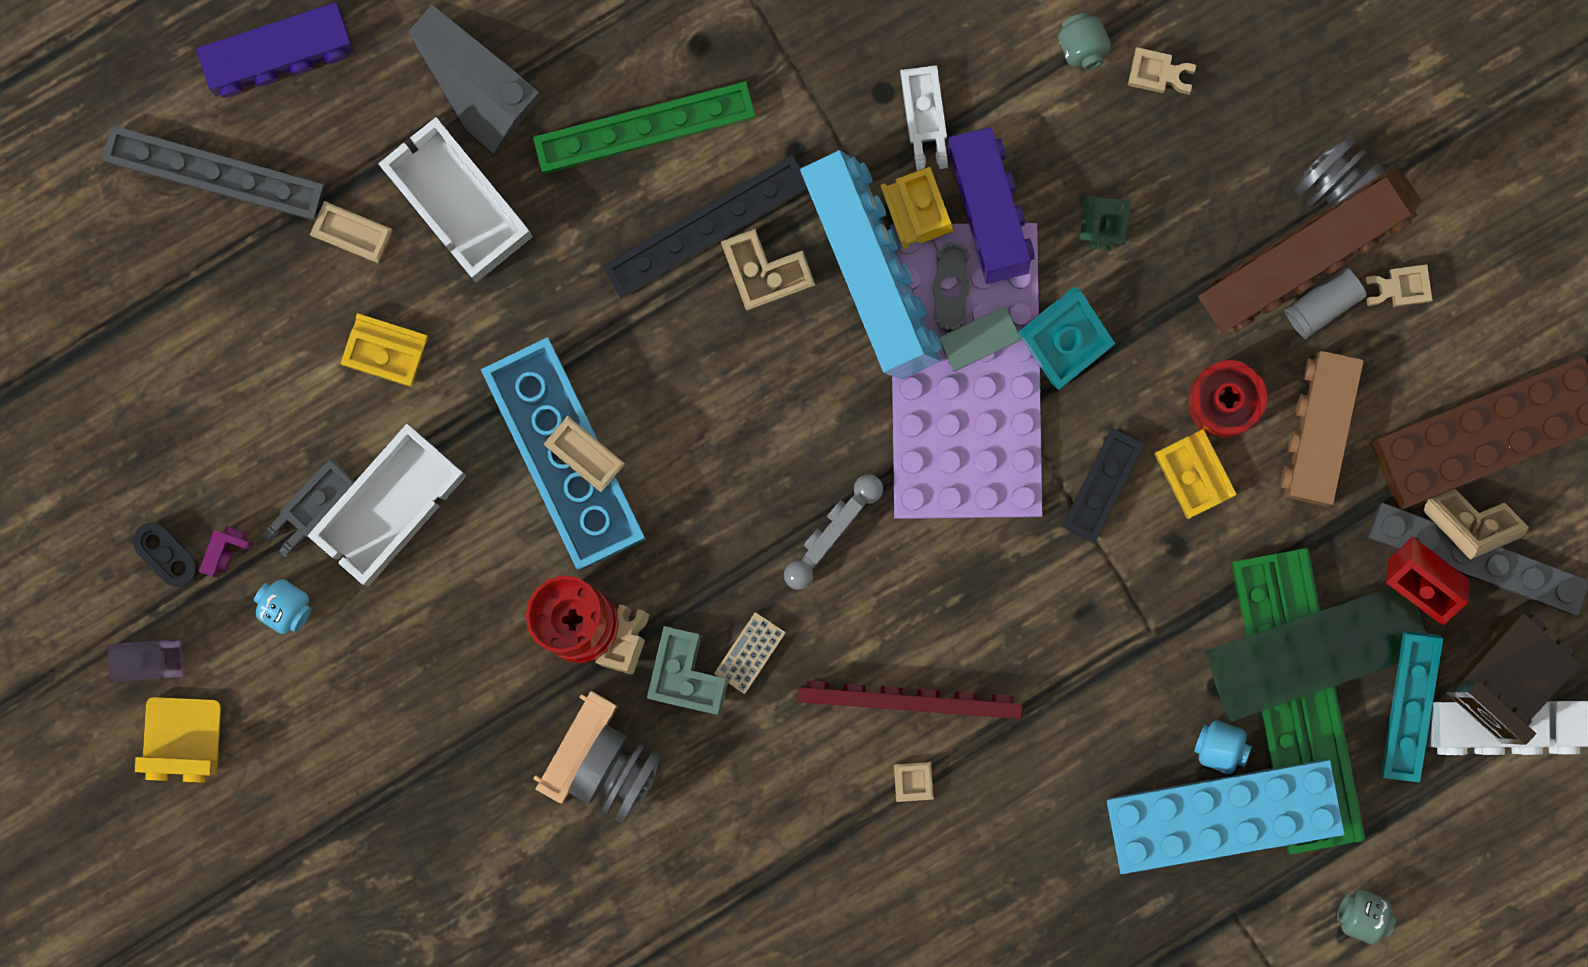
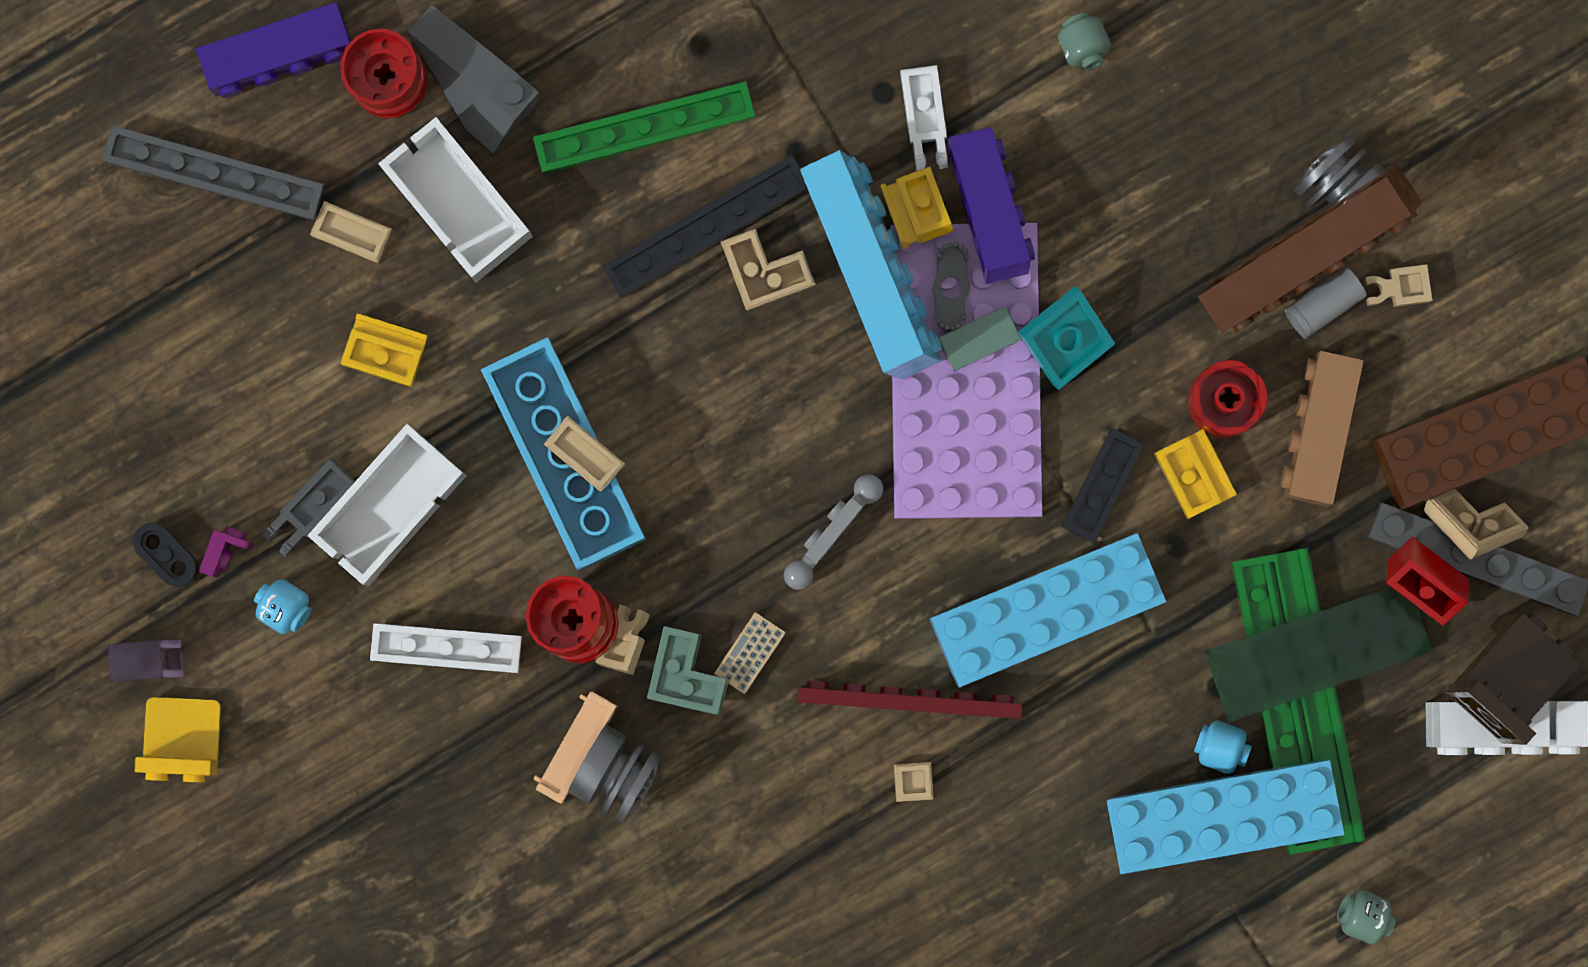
clear green brick [1080,196,1131,251] -> none
tan plate [1127,47,1196,94] -> none
teal plate [1381,631,1443,782] -> none
none -> red wheel [340,29,428,119]
none -> white plate [370,623,522,673]
none -> medium azure brick [929,533,1166,687]

